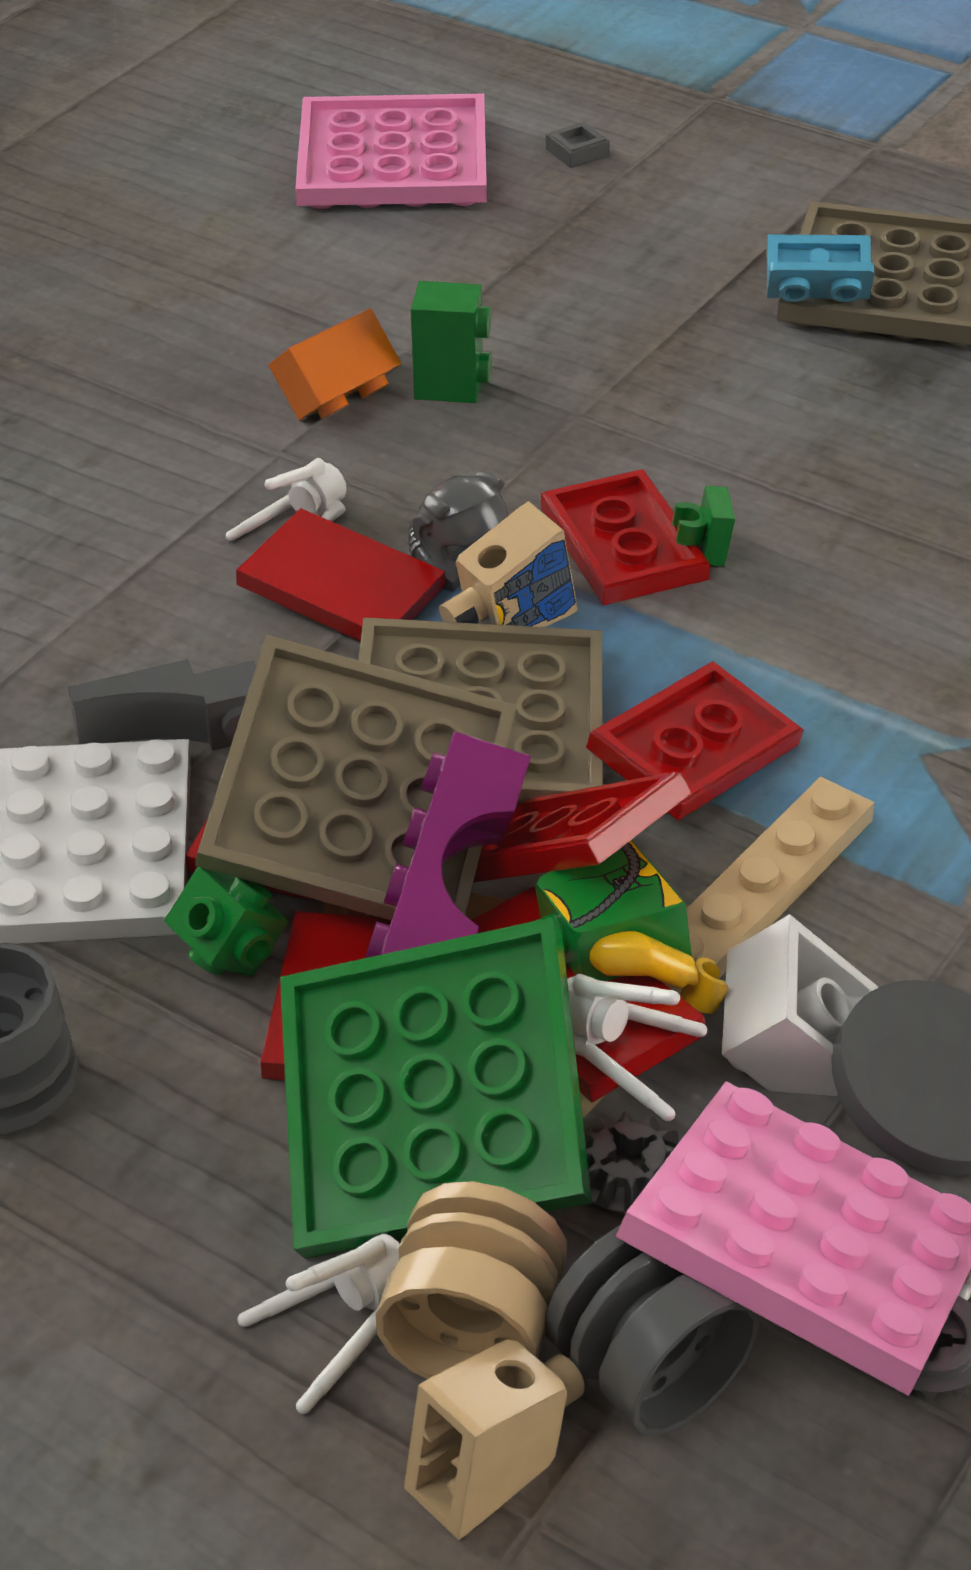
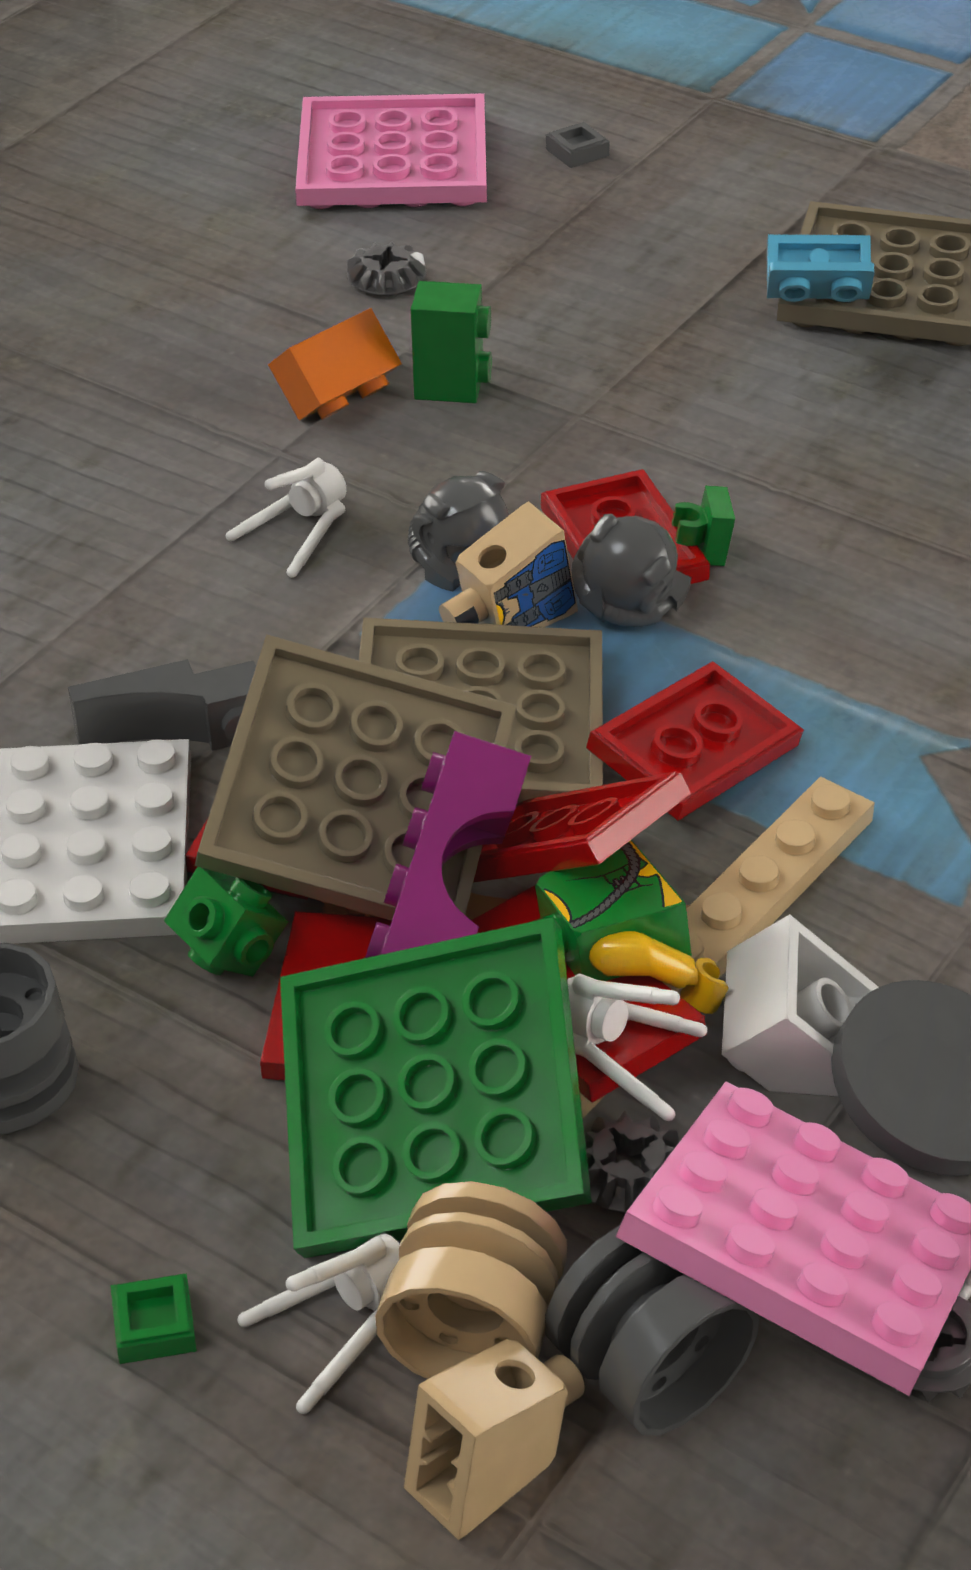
red tile [236,508,446,641] -> none
none -> green tile [110,1273,197,1364]
none -> flat silver gear [347,241,426,295]
none -> dark grey helmet [571,514,691,627]

